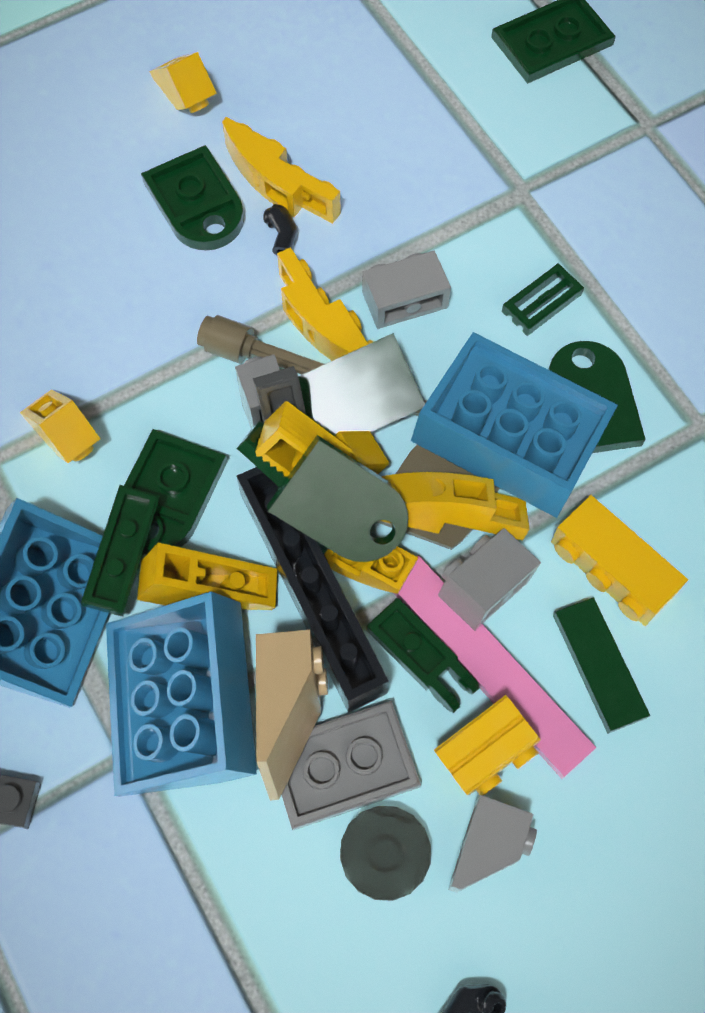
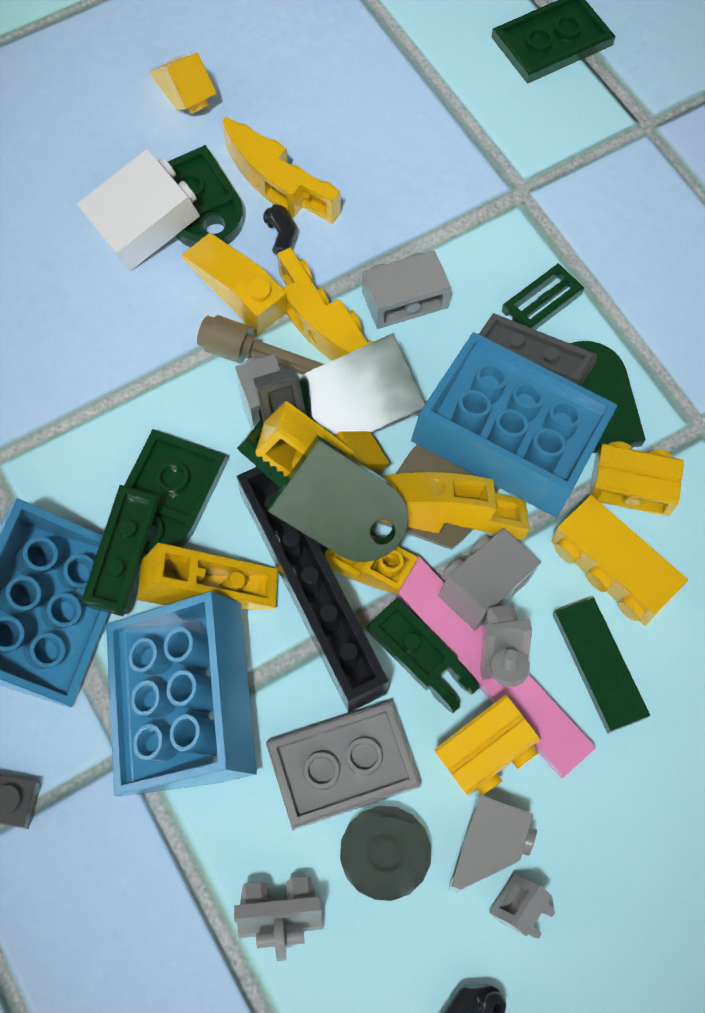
yellow slope [20,389,101,463] -> none
tan slope [256,629,328,801] -> none
none -> white brick [77,149,200,271]
none -> yellow slope [181,233,287,336]
none -> light grey hips [234,876,323,961]
none -> dark grey tile [479,313,597,386]
none -> light grey hips [480,605,533,687]
none -> light grey tile [489,873,555,939]
none -> yellow brick [589,441,684,517]

